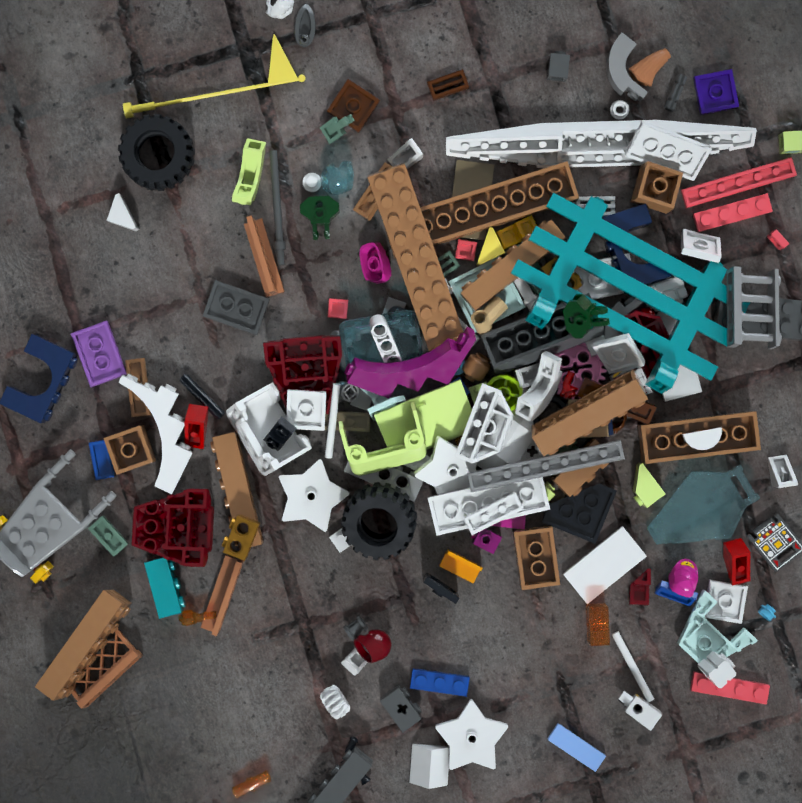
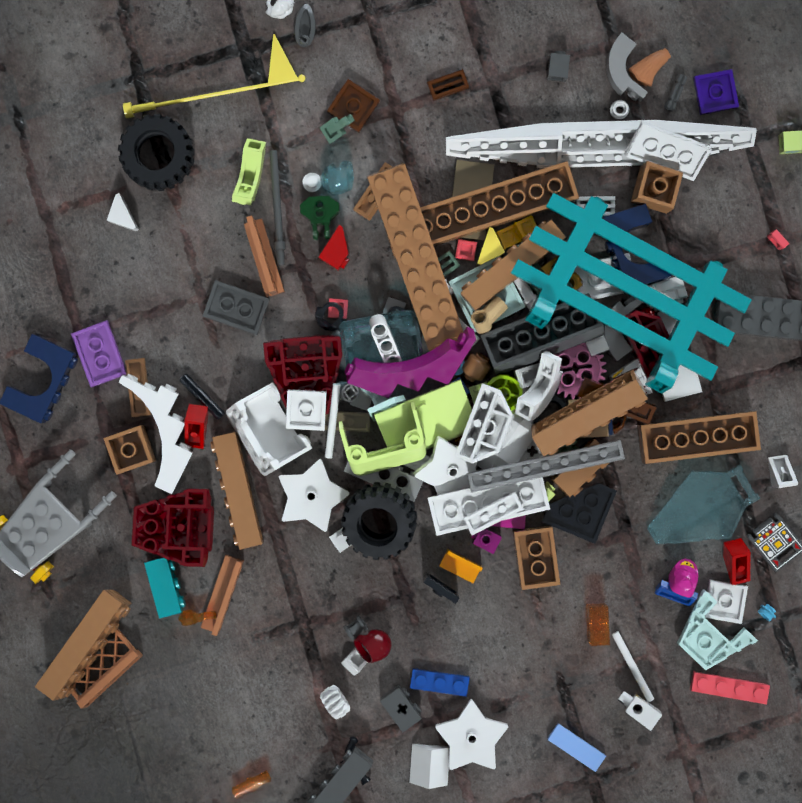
sand green plate [88,515,129,557] -> none
blue tile [89,440,116,480] -> none
pearl gold brick [222,515,260,561] -> none
black slope [263,416,297,451] -> none
dark pink piece [359,242,392,284] -> none
white slope [387,138,423,169] -> none
red plate [560,371,578,399] -> none
dark green hinge [563,294,610,338] -> none
white tile [563,526,647,604] -> none
white tile [592,333,645,374] -> none
dark red slope [629,568,651,606] -> none
yellowish green slope [633,462,665,508] -> none
coral tile [681,157,797,208] -> none
white tile [681,229,721,263] -> none
white tile [682,427,722,450] -> none
coral plate [693,193,773,232] -> none
white brick [698,651,736,688] -> none
light grey fence [727,266,782,349] -> none
none -> black piece [315,302,345,331]
none -> red slope [319,225,350,271]

